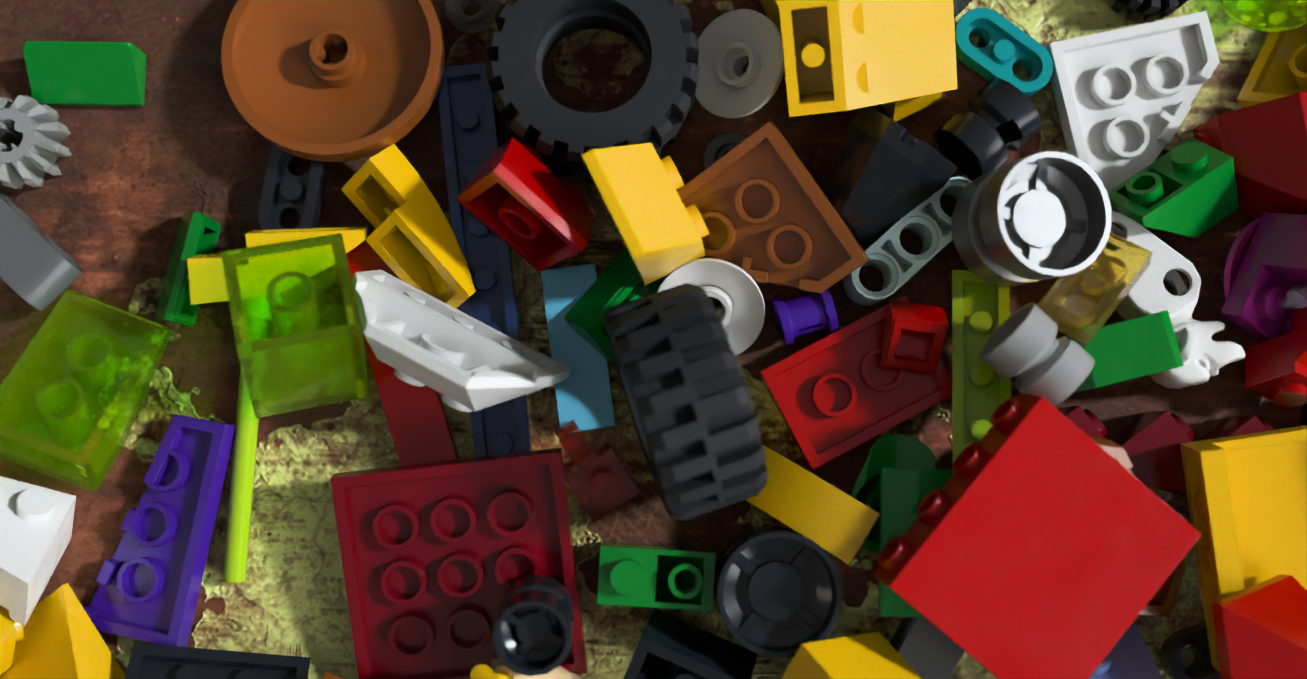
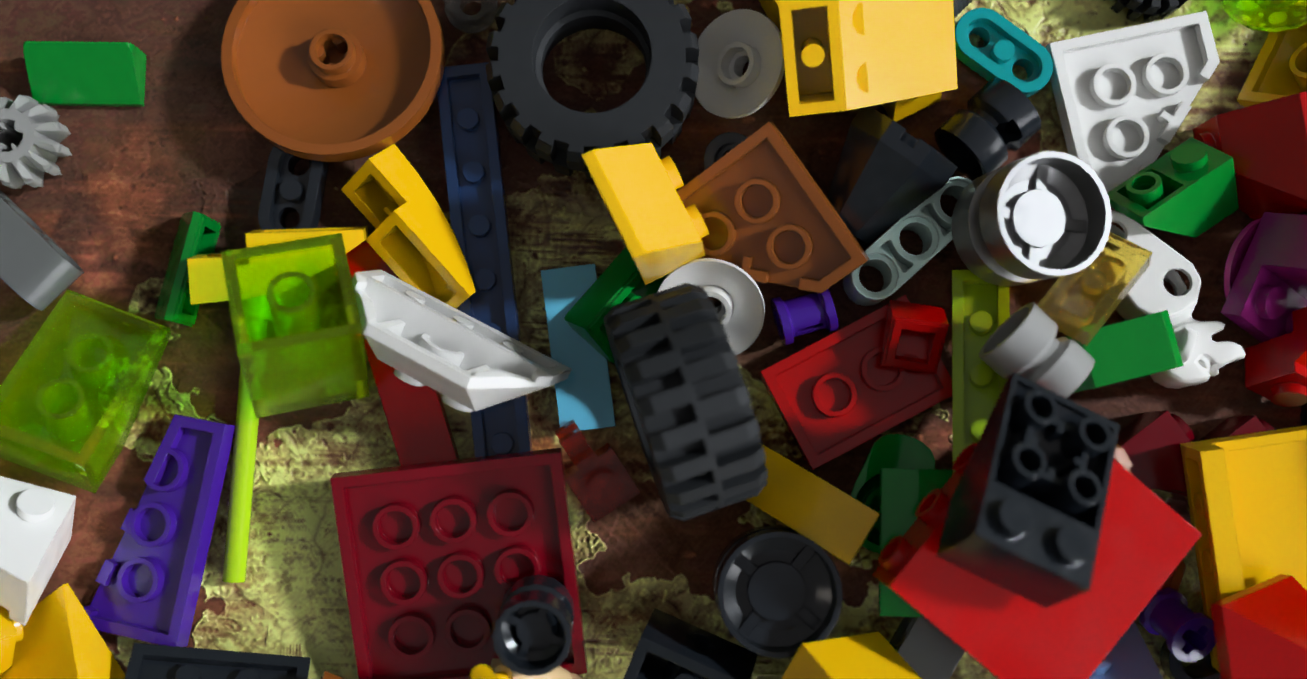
red slope [455,137,596,272] -> none
green slope [597,541,716,611] -> none
none -> black slope [936,372,1120,608]
none -> dark purple bush [1139,587,1216,663]

